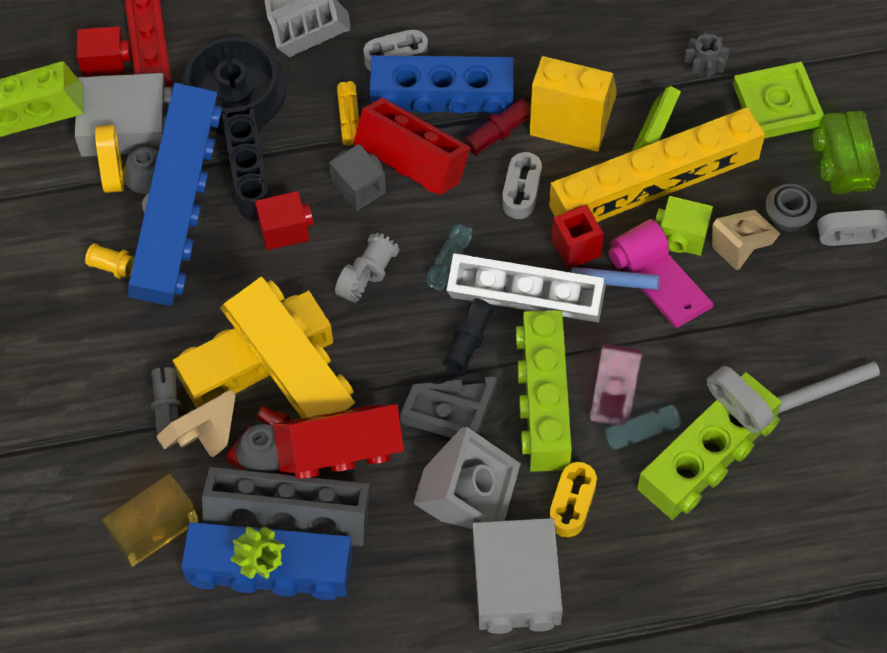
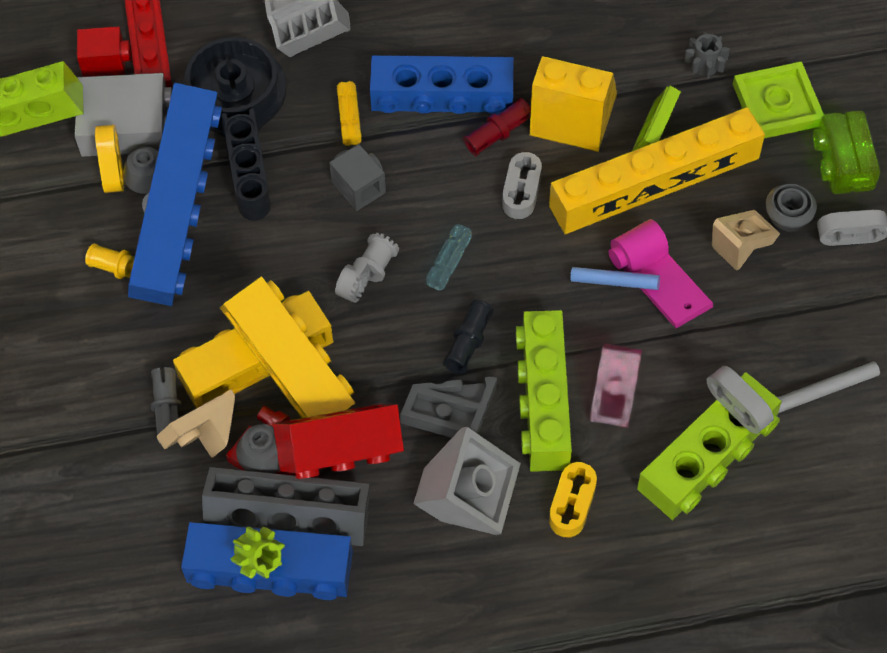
clear yellow brick [102,473,198,567] -> none
red brick [255,191,314,251] -> none
red brick [353,98,471,196] -> none
light grey beam [363,29,428,71] -> none
white brick [446,253,606,323] -> none
light grey brick [473,518,563,634] -> none
red brick [551,204,604,270] -> none
clear light blue axle [605,405,681,450] -> none
lime brick [655,196,713,256] -> none

